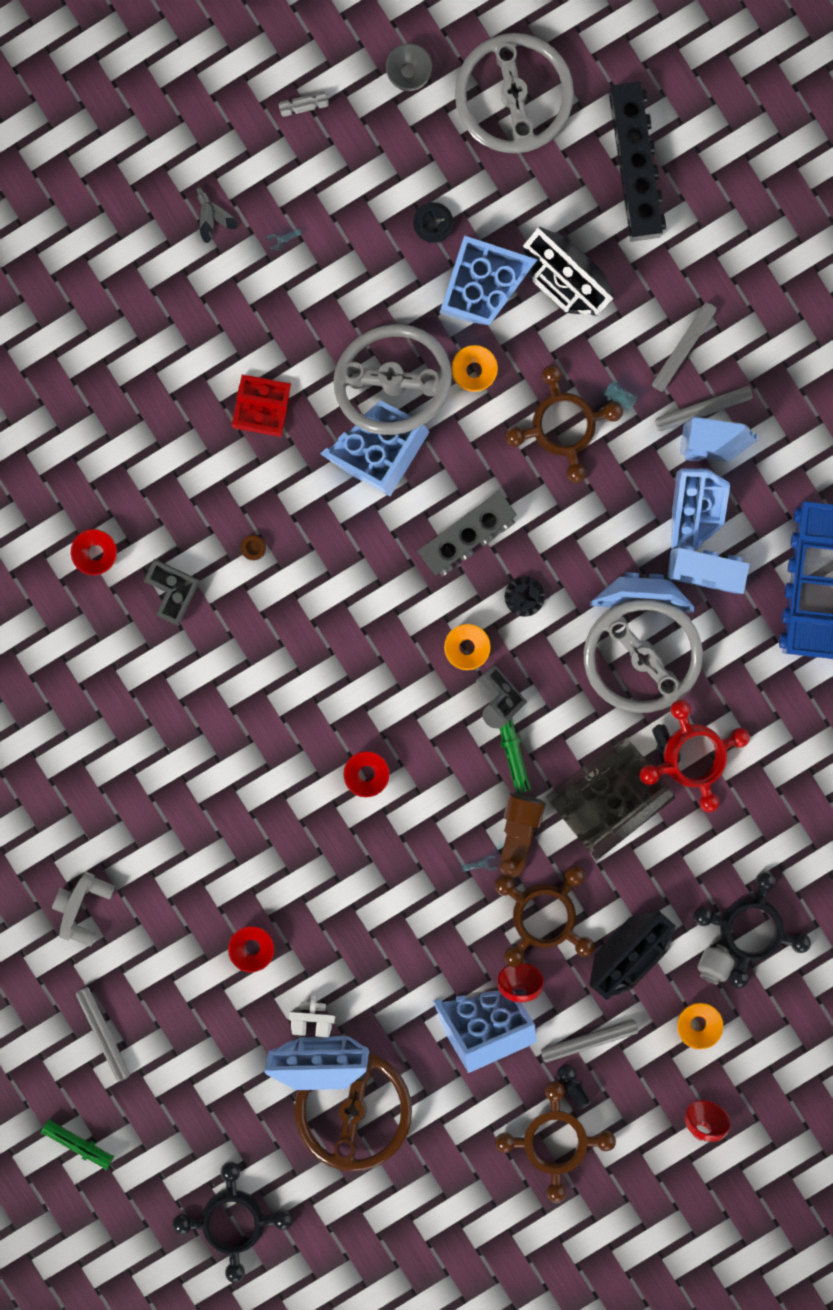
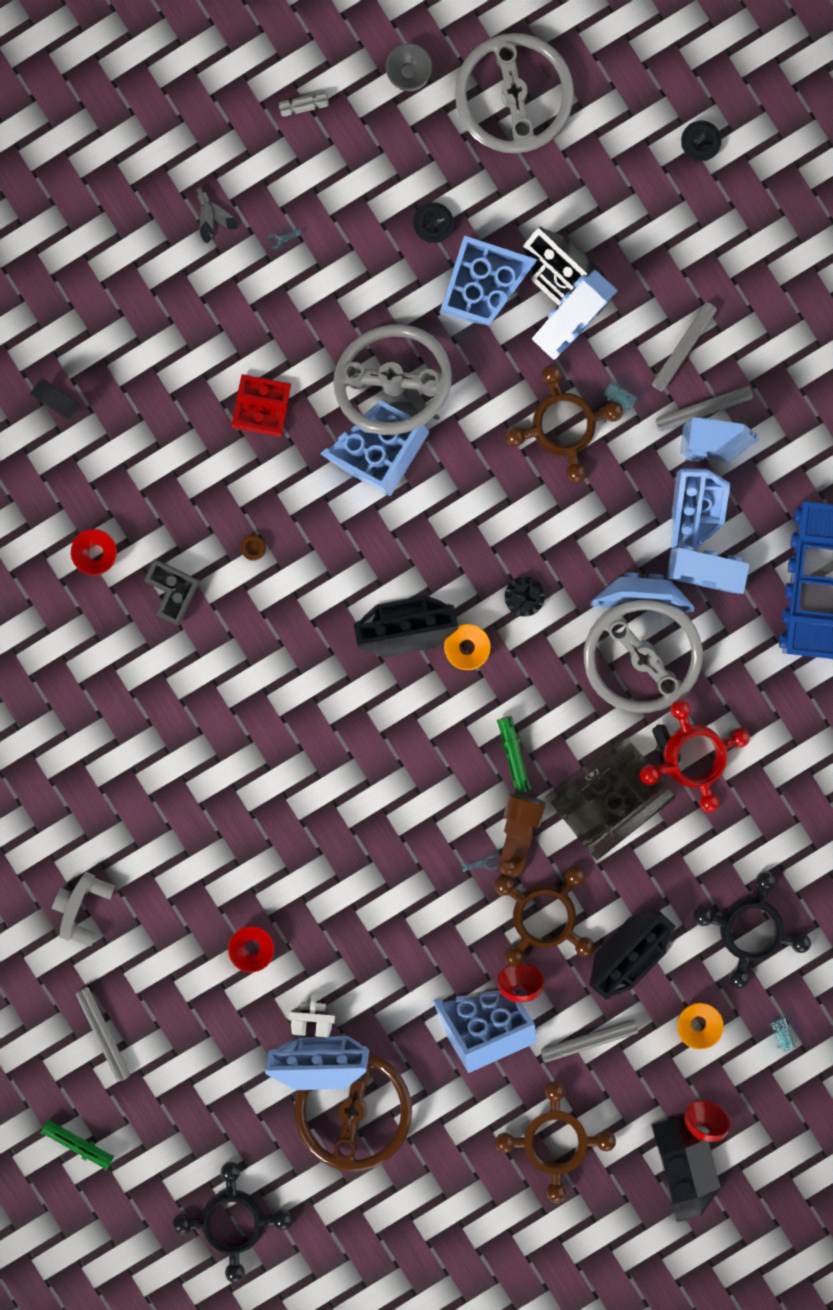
red piece [343,751,390,798] -> none
dark grey brick [417,491,517,577] -> none
light orange piece [451,345,498,392] -> none
dark grey brick [476,665,527,729] -> none
black axle [557,1064,591,1109] -> none
black brick [608,81,666,242] -> none
light grey head [697,945,735,984] -> none
none -> black tyre [30,378,81,421]
none -> black wedge [354,595,458,657]
none -> dark grey piece [389,389,440,420]
none -> wedge [532,270,617,360]
none -> black wedge [651,1118,721,1222]
none -> black gear [681,120,722,162]
none -> clear light blue pin [770,1017,796,1052]

